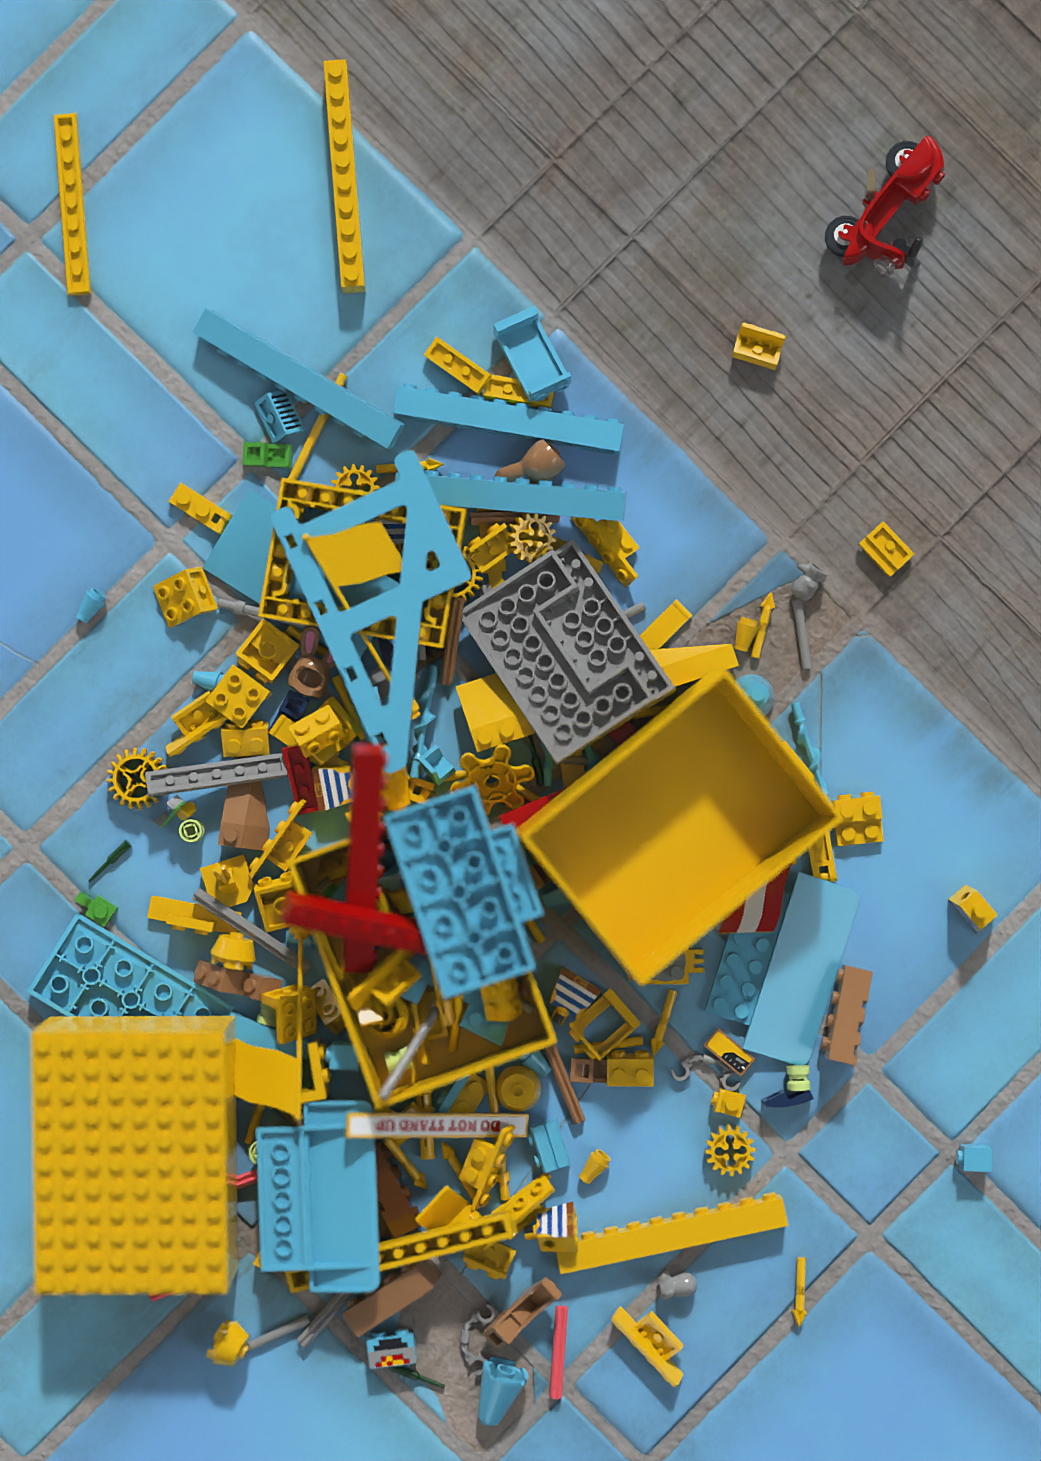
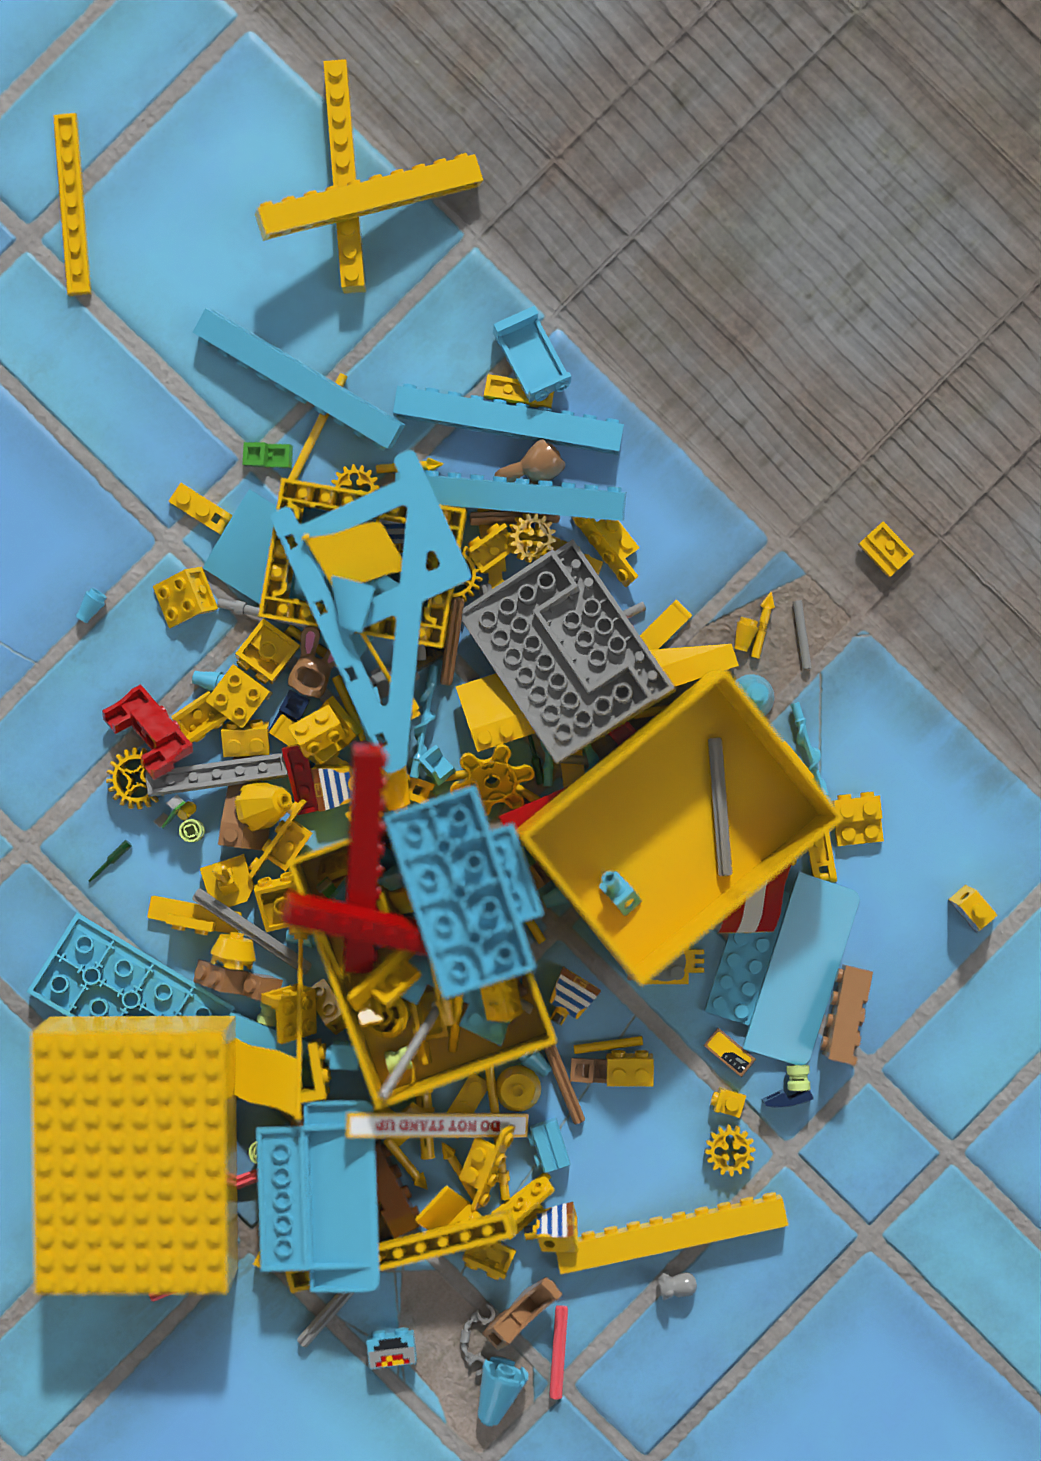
bright green plate [75,892,118,927] -> none
yellow cone [206,1319,250,1367] -> none
yellow piece [244,1104,266,1144] -> none
light grey bar [247,1315,311,1353] -> none
medium azure panel [254,390,306,444] -> none
medium nougat wedge [341,1258,442,1337] -> none
dark blue slope [377,637,394,672] -> none
dark green piece [391,1365,445,1389] -> none
yellow plate [424,336,492,394] -> none
medium azure plate [437,1075,470,1113] -> none
yellow panel [568,988,641,1061] -> none
yellow cone [579,1149,611,1184] -> none
yellow bracket [611,1306,683,1388] -> none
yellow piece [650,989,678,1056] -> none
light grey piece [671,1054,740,1091] -> none
yellow bracket [732,323,786,370] -> none
light grey animal [792,562,827,601] -> none
yellow piece [792,1257,807,1327] -> none
red piece [825,135,945,277] -> none
medium azure brick [956,1144,992,1172] -> none
none -> red bracket [102,684,193,780]
none -> yellow cone [235,782,292,831]
none -> yellow brick [255,153,483,241]
none -> medium azure slope [331,576,375,633]
none -> medium azure bracket [599,871,642,916]
none -> light grey axle [708,738,732,876]

